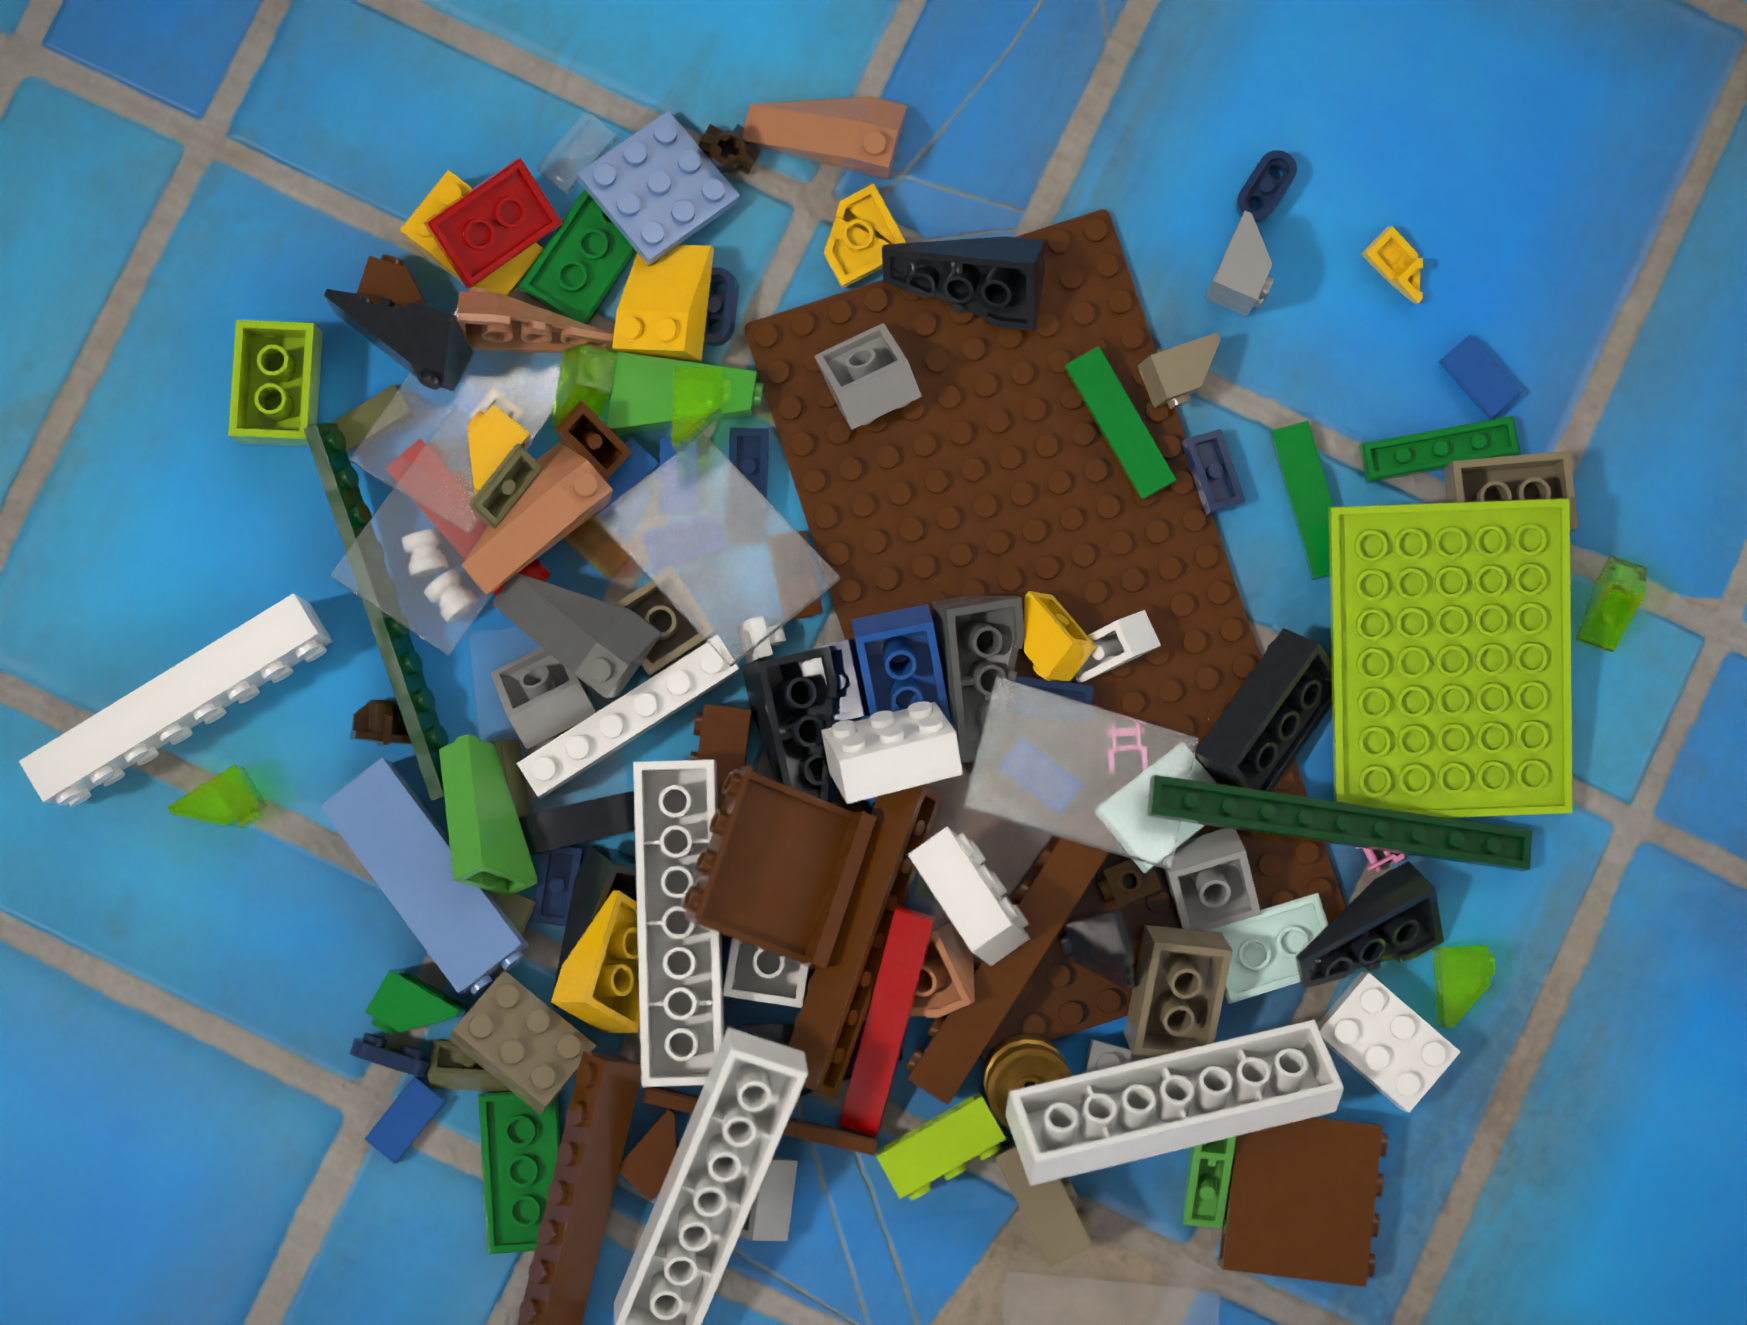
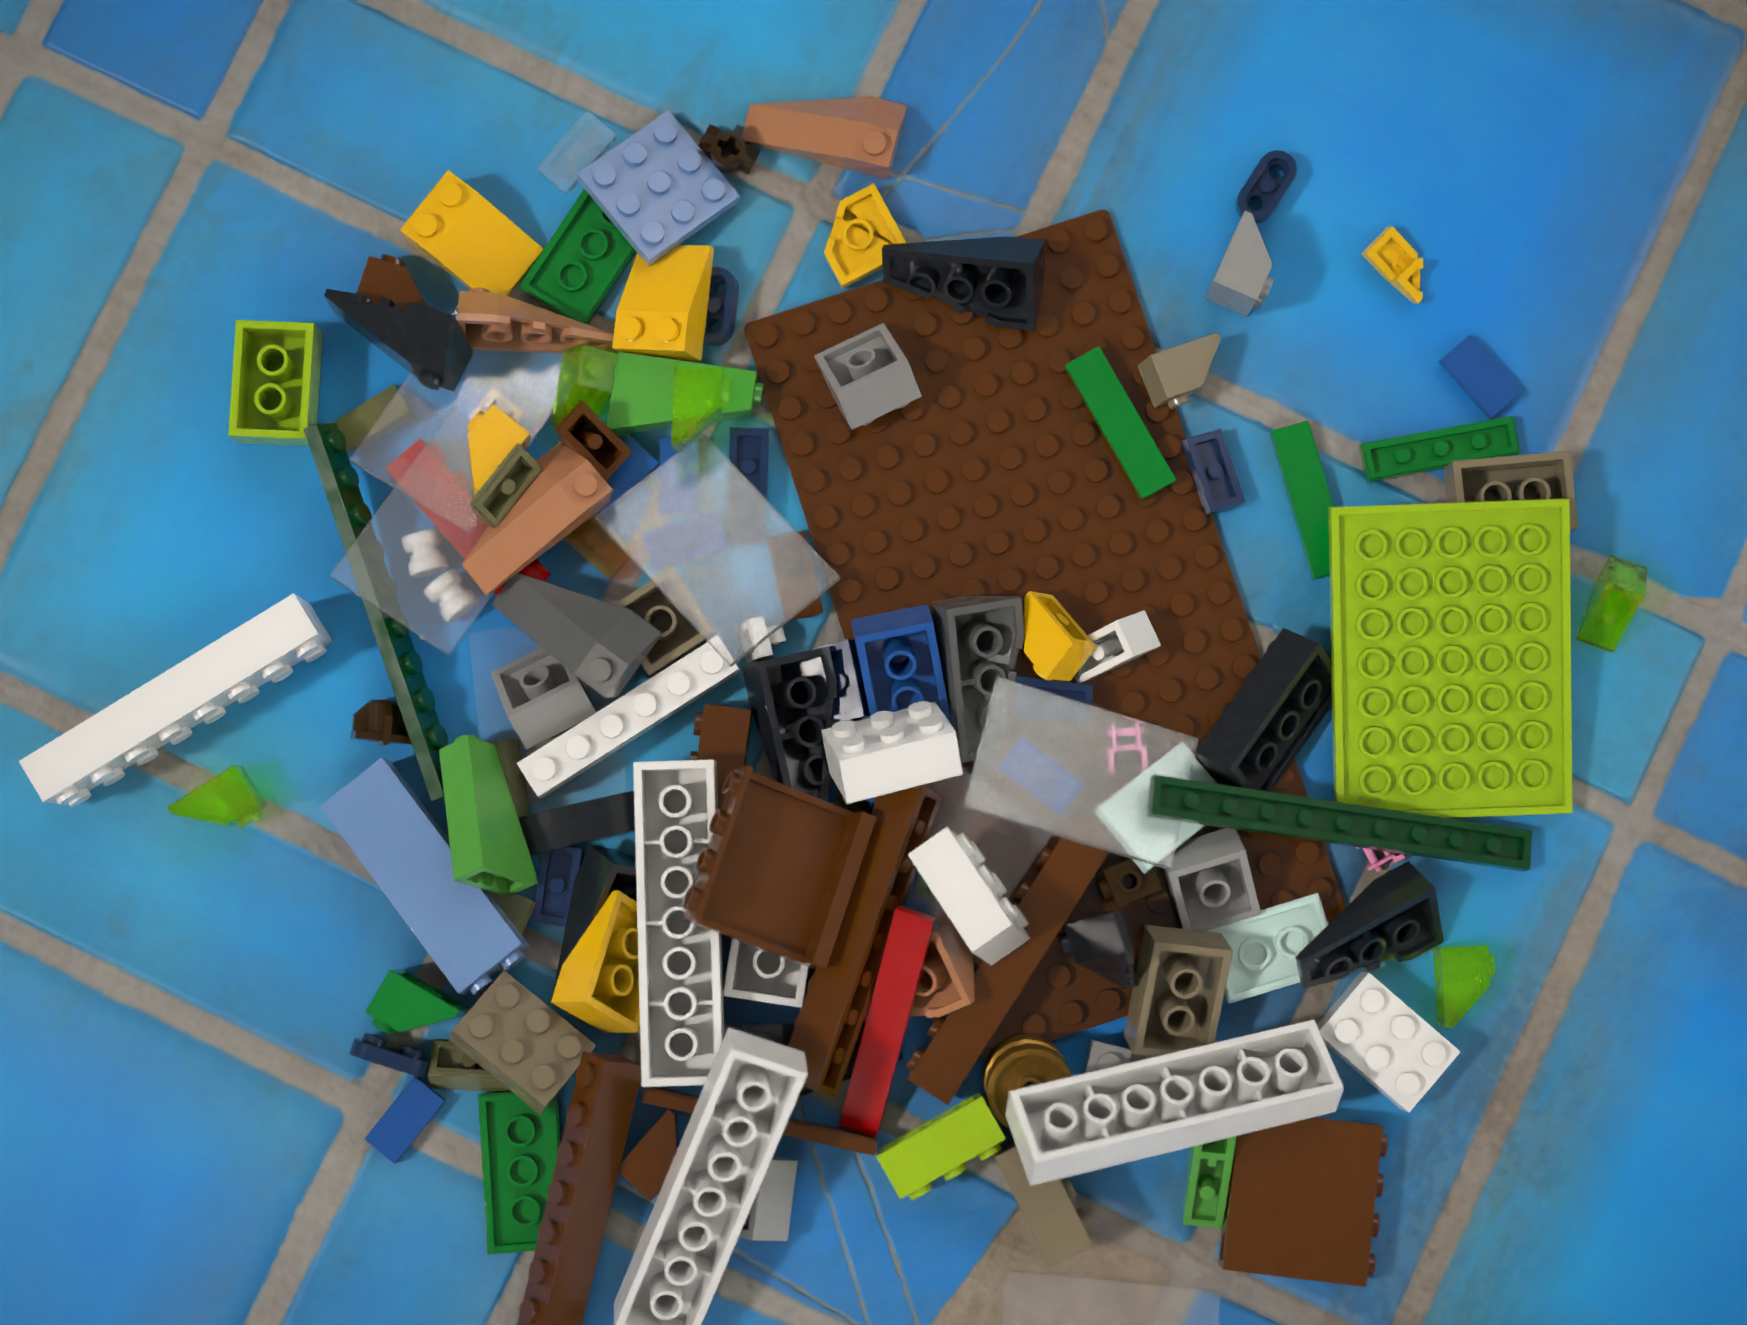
red tile [423,158,563,288] -> none

